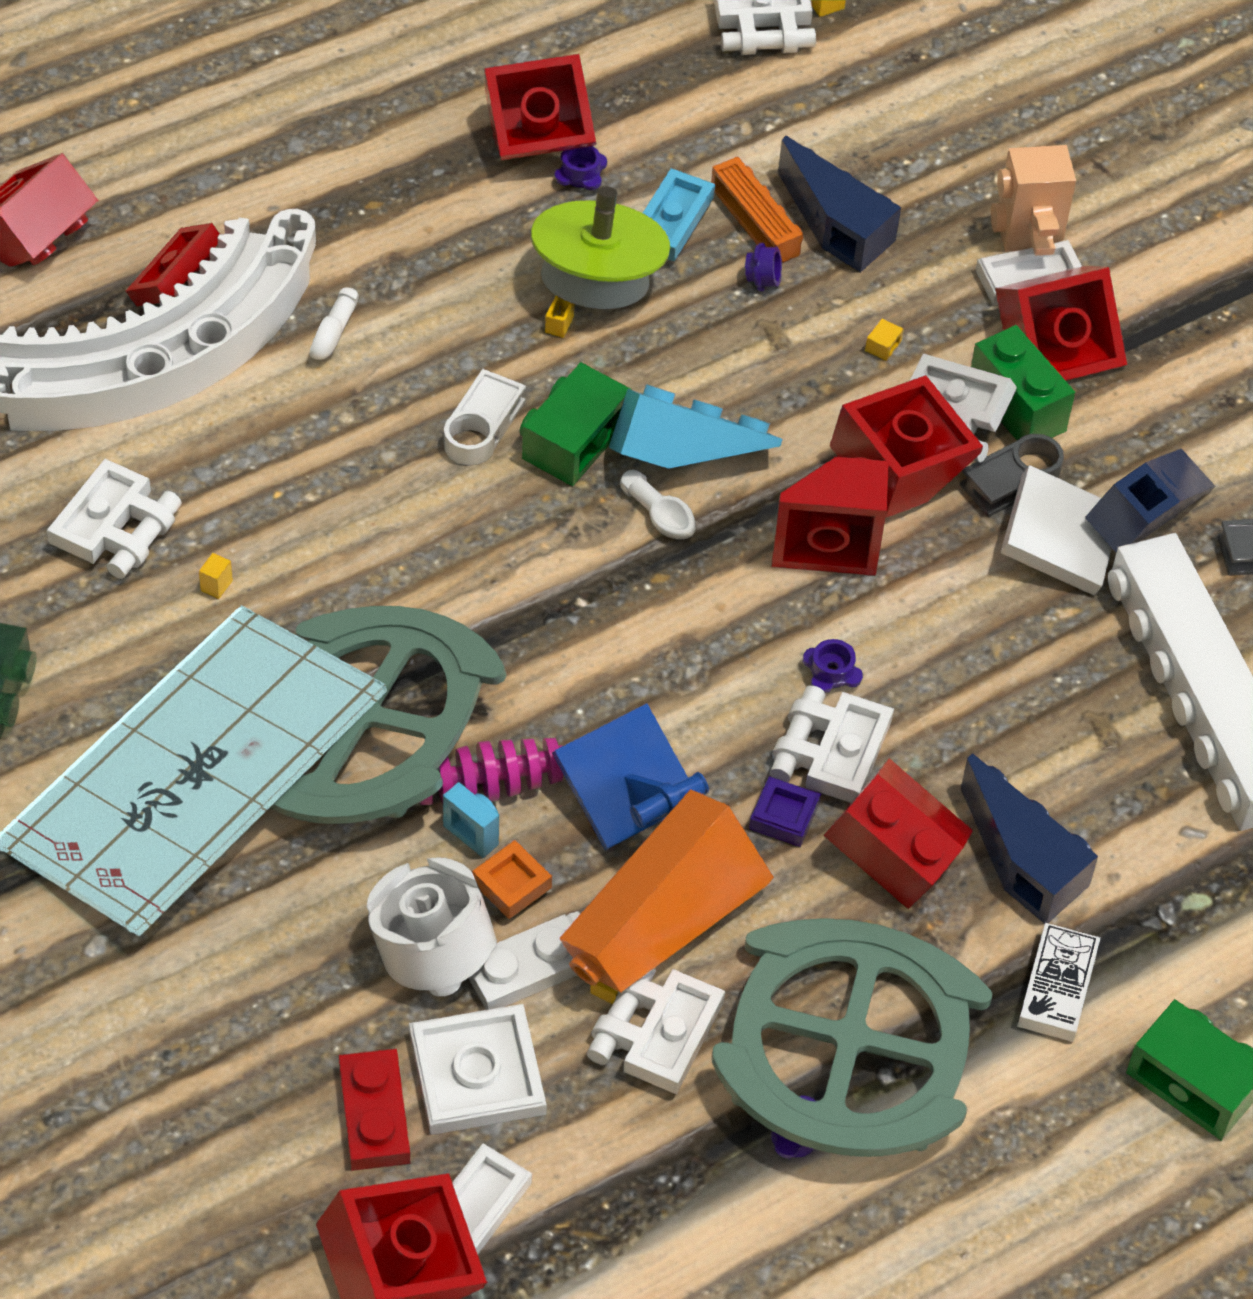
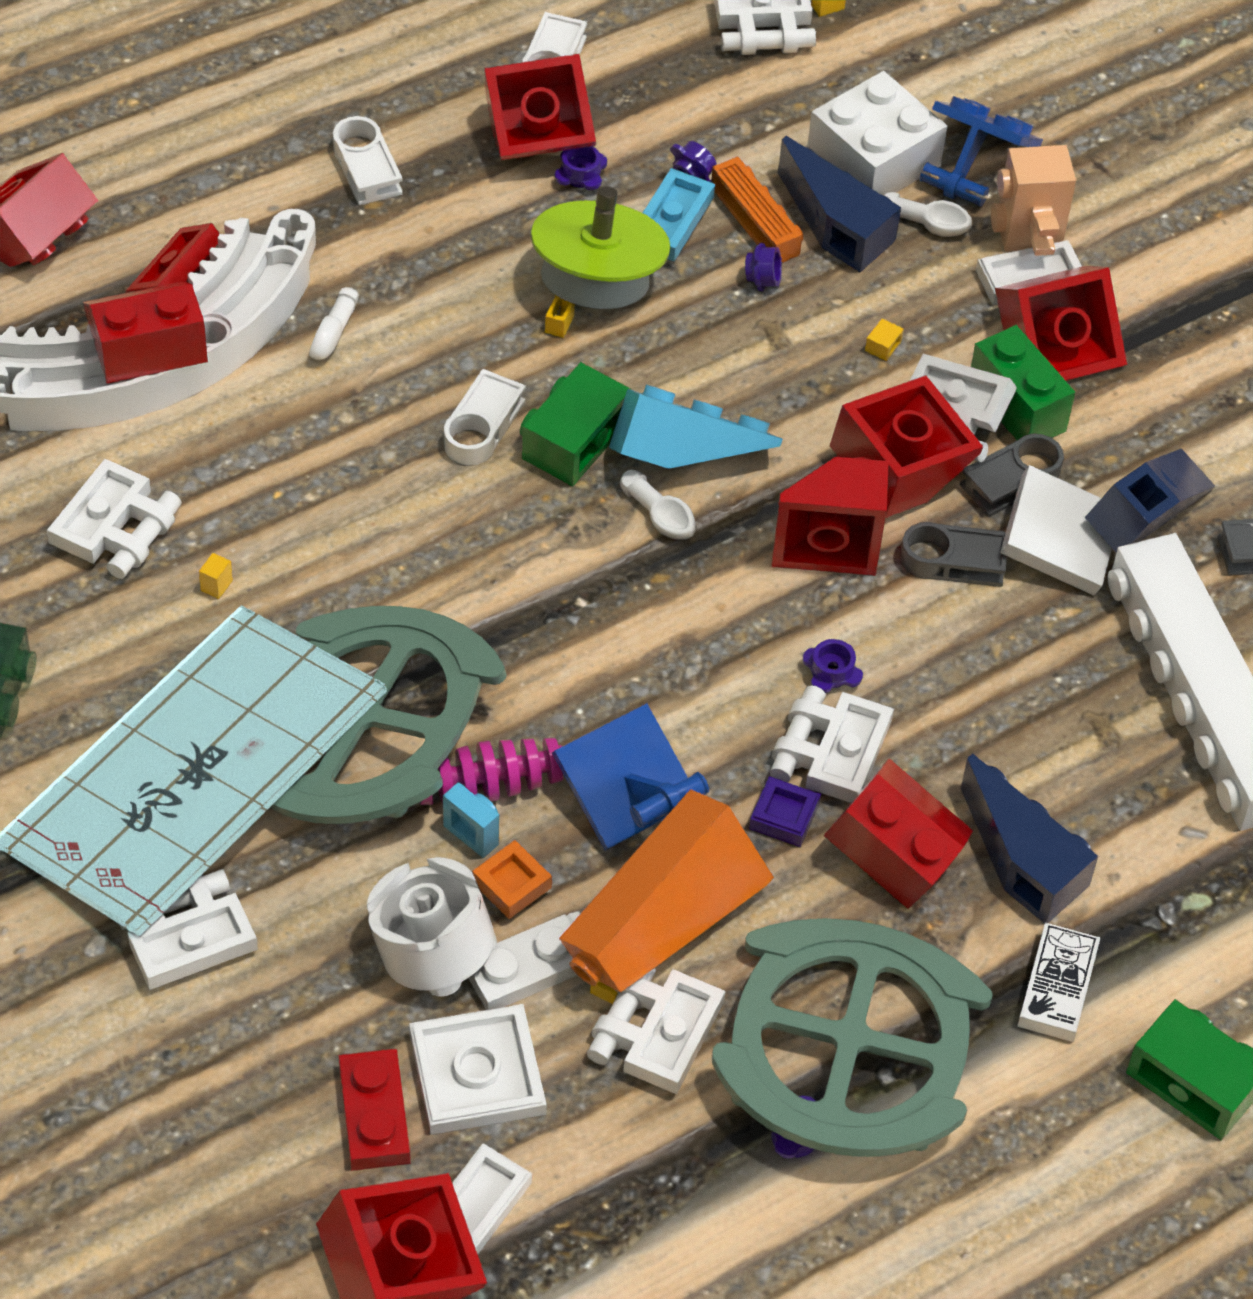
none -> red slope [83,281,208,384]
none -> white plate [119,869,258,990]
none -> white piece [333,116,403,205]
none -> white piece [523,12,587,62]
none -> dark purple plate [670,141,717,183]
none -> white brick [807,71,947,195]
none -> white piece [885,192,972,237]
none -> dark grey piece [900,522,1007,587]
none -> blue plate [919,96,1043,207]

